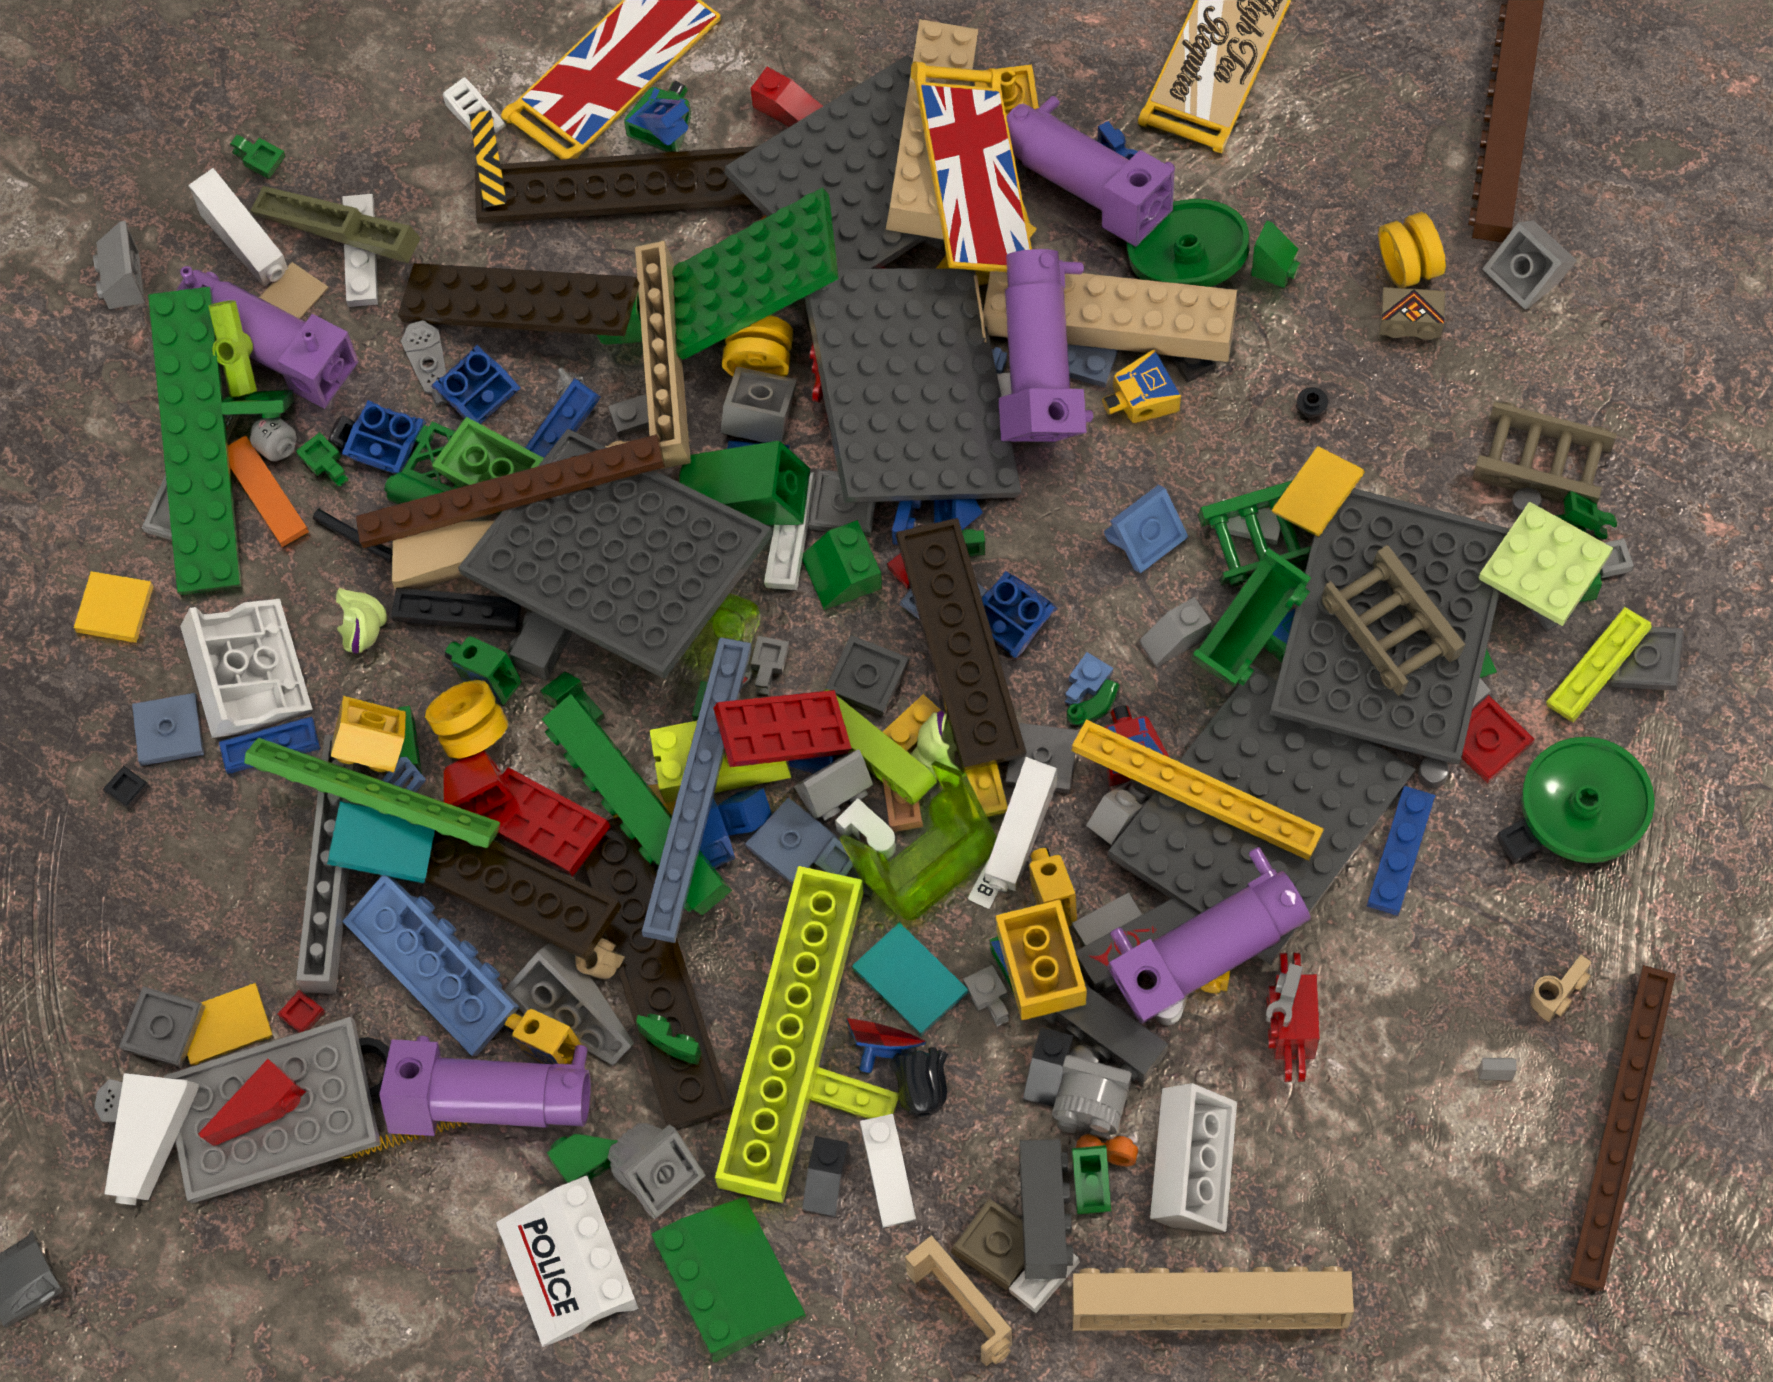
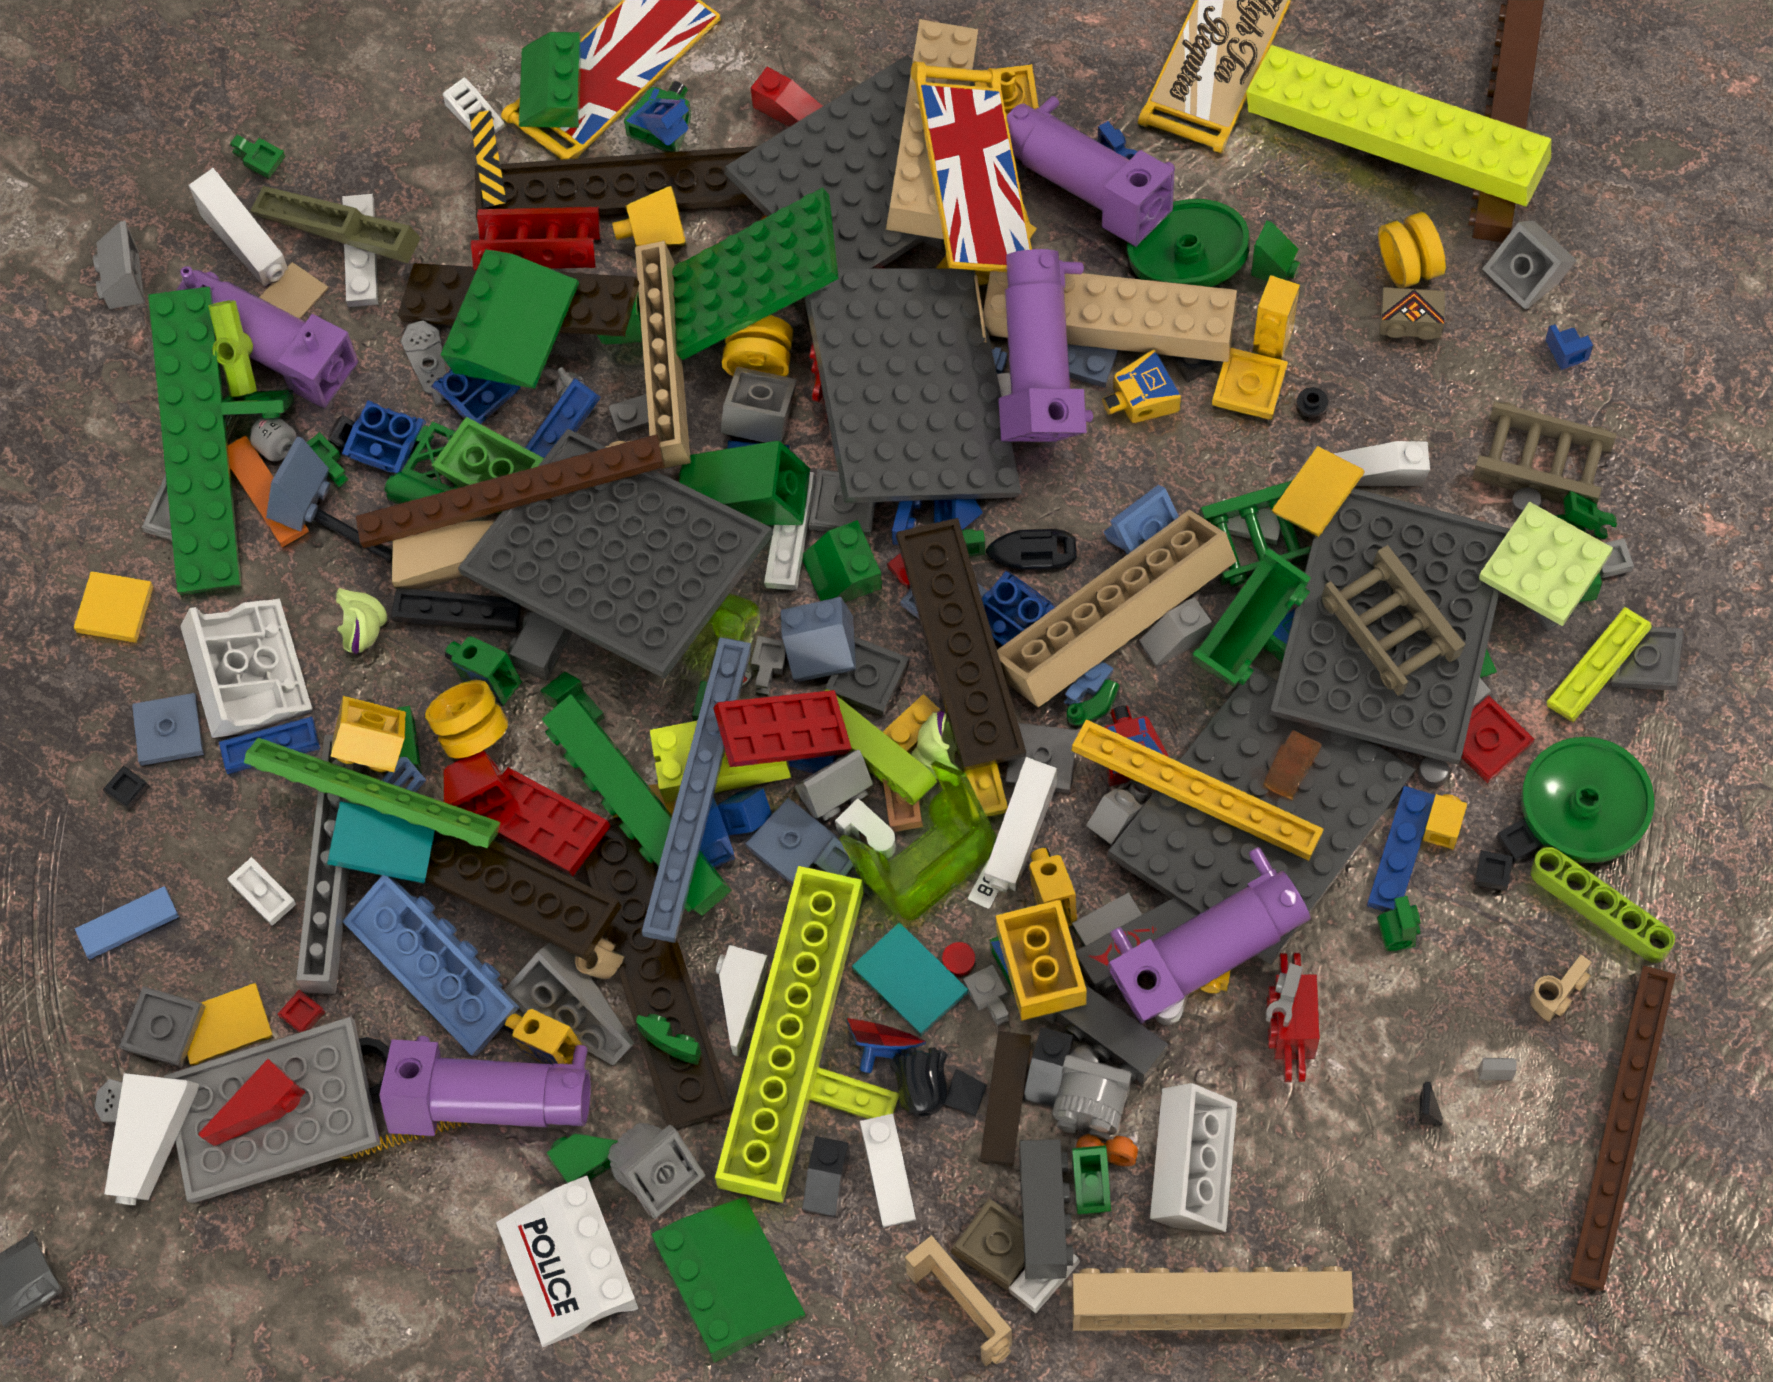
none -> medium blue tile [75,886,179,960]
none -> white plate [227,857,296,926]
none -> sand blue slope [266,436,331,532]
none -> green slope [440,249,579,389]
none -> red fence [471,207,601,270]
none -> green slope [519,32,581,128]
none -> yellow torso [612,186,687,247]
none -> white slope [716,945,769,1057]
none -> sand blue slope [781,597,856,683]
none -> red tile [942,942,975,977]
none -> black slope [944,1069,987,1117]
none -> dark brown tile [980,1031,1031,1166]
none -> black piece [985,528,1077,571]
none -> tan brick [997,509,1237,708]
none -> yellow plate [1212,348,1288,420]
none -> neon yellow brick [1246,45,1551,207]
none -> yellow brick [1252,275,1300,360]
none -> clear orange slope [1263,730,1322,801]
none -> white slope [1334,441,1430,487]
none -> green plate [1377,896,1421,951]
none -> black slope [1419,1082,1443,1125]
none -> yellow brick [1422,794,1467,850]
none -> black plate [1474,850,1513,891]
none -> lime beam [1531,847,1675,963]
none -> blue panel [1545,324,1593,370]

